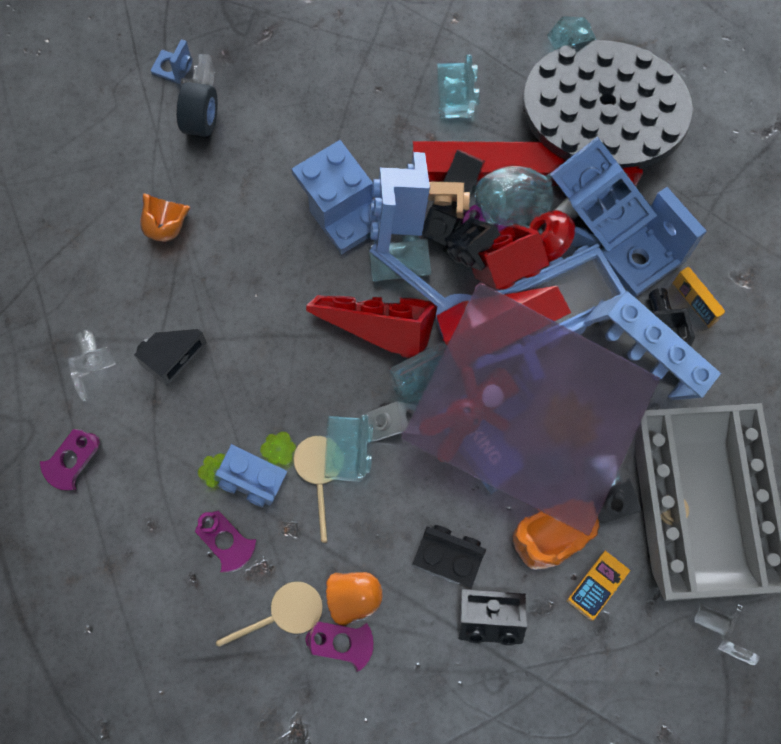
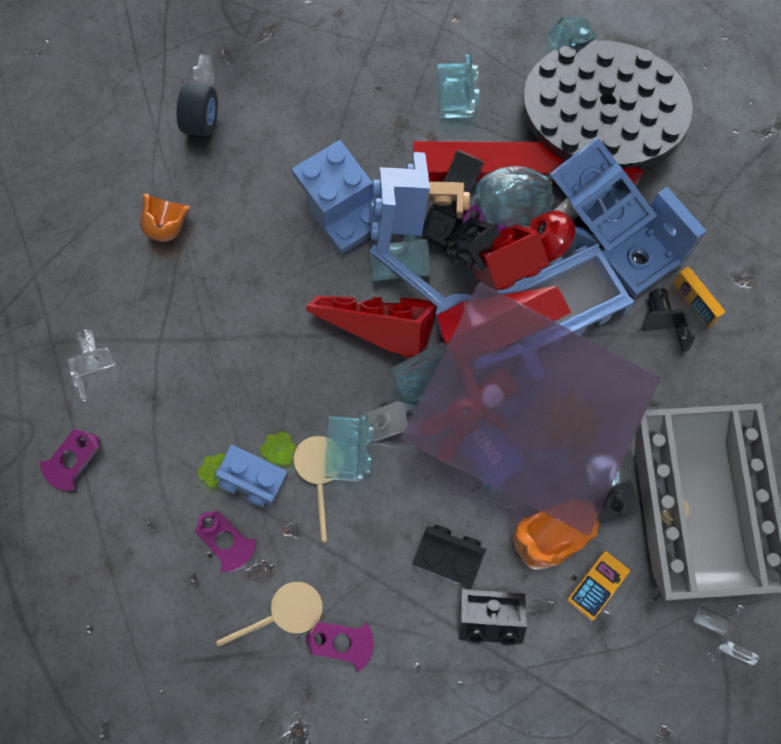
black slope [134,329,207,386] -> none
medium blue bracket [151,39,192,84] -> none
orange hair [326,572,383,626] -> none
light blue window [583,291,721,400] -> none

